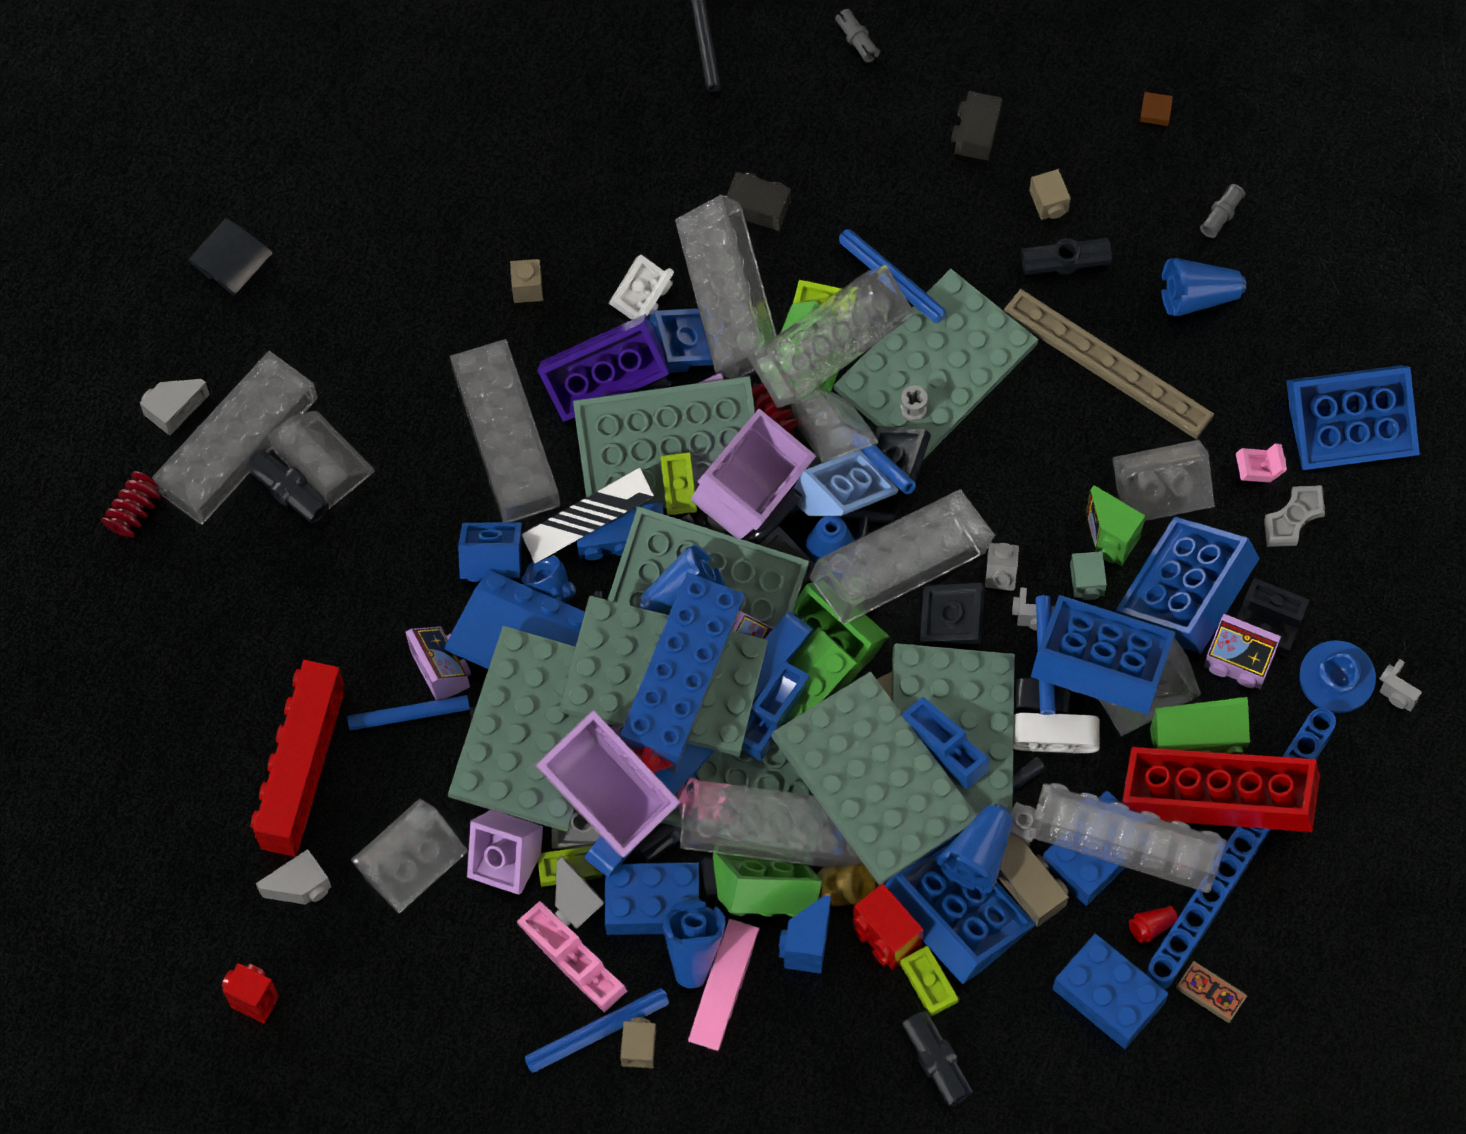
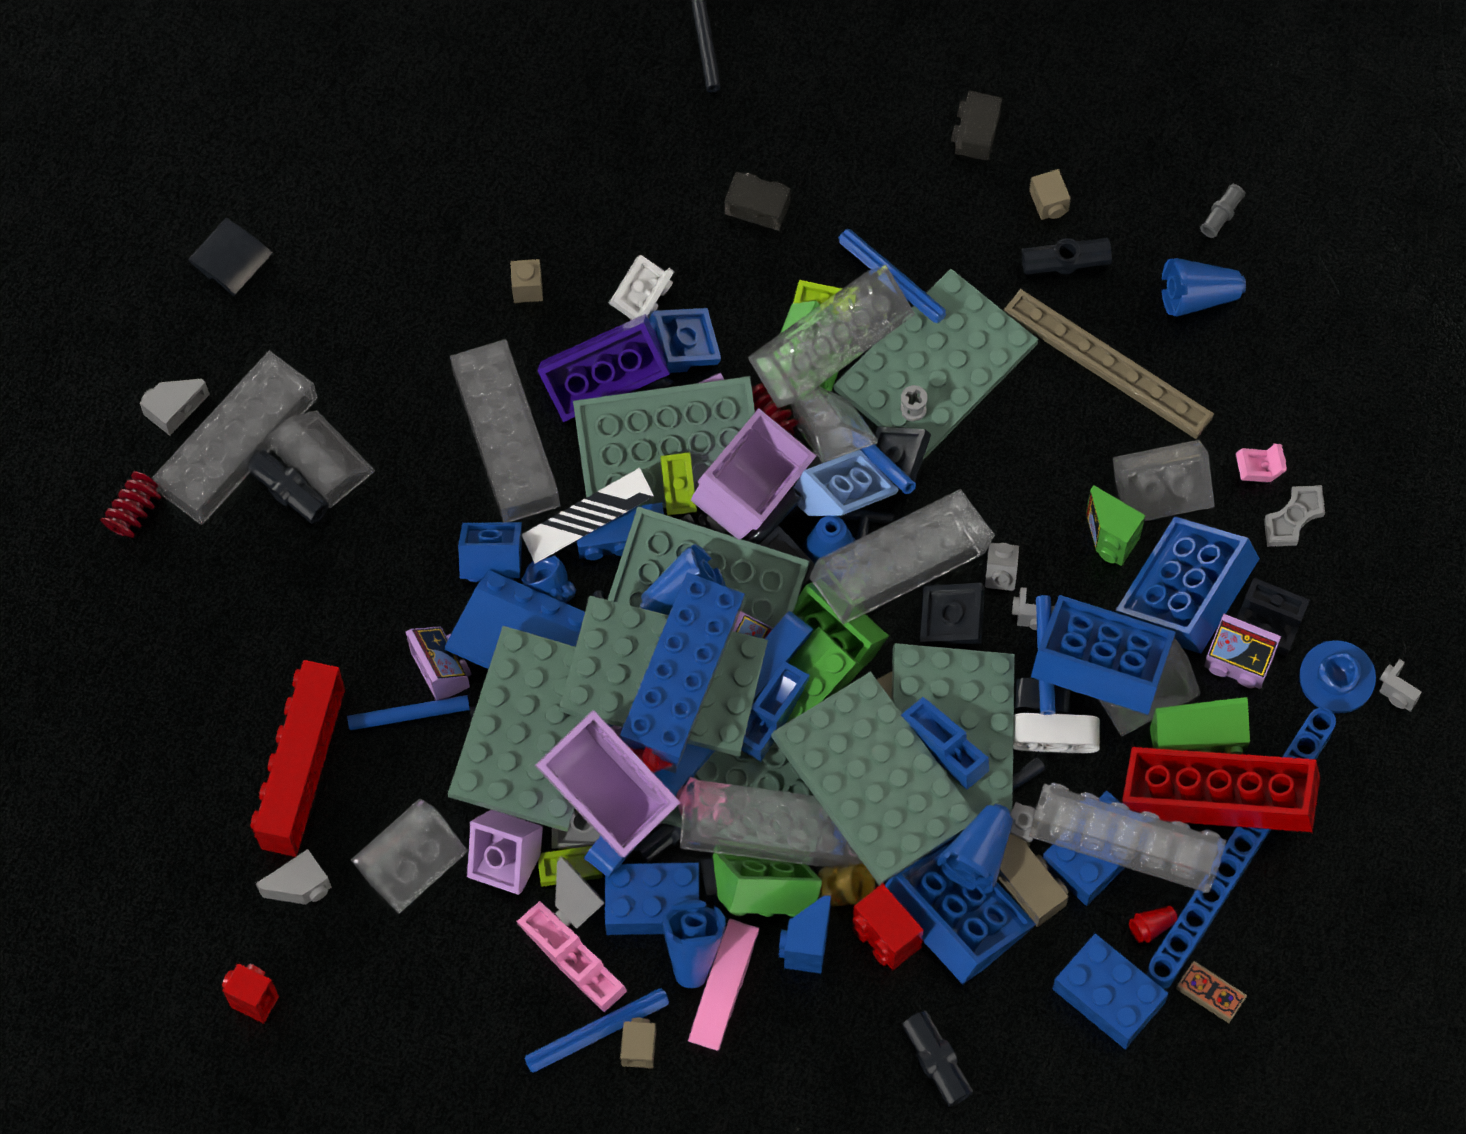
clear brick [675,194,782,379] -> none
dark grey pin [835,9,880,62] -> none
lime plate [900,946,958,1017] -> none
sand green brick [1070,552,1107,601] -> none
reddish brown tile [1140,92,1173,126] -> none
blue slope [1286,365,1420,470] -> none

